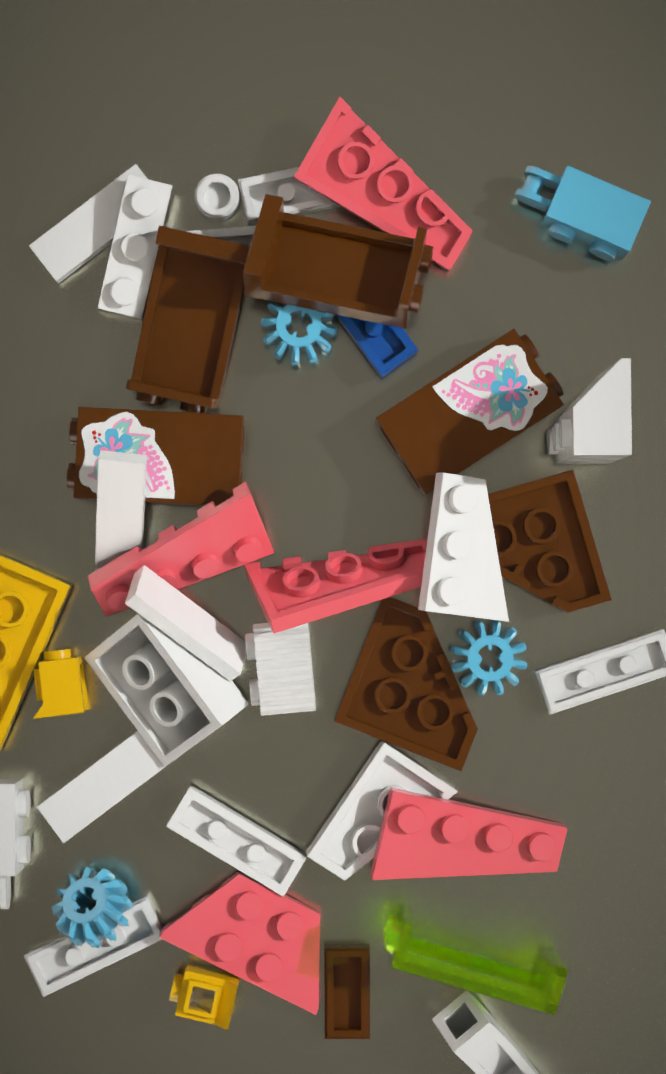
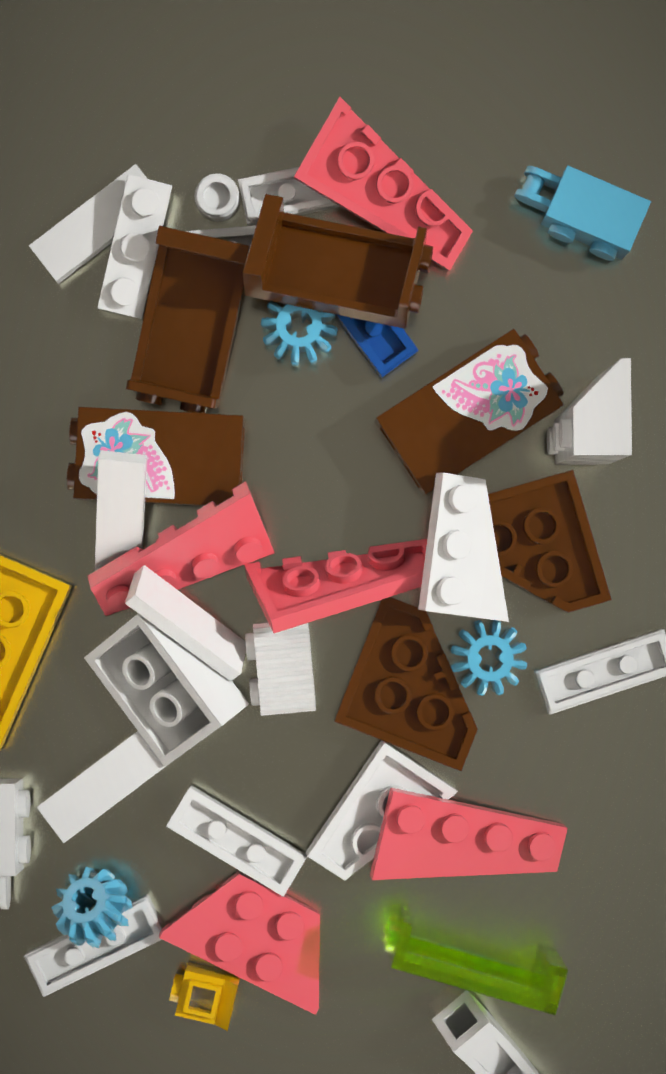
yellow window [33,649,90,719] -> none
reddish brown tile [324,944,370,1039] -> none

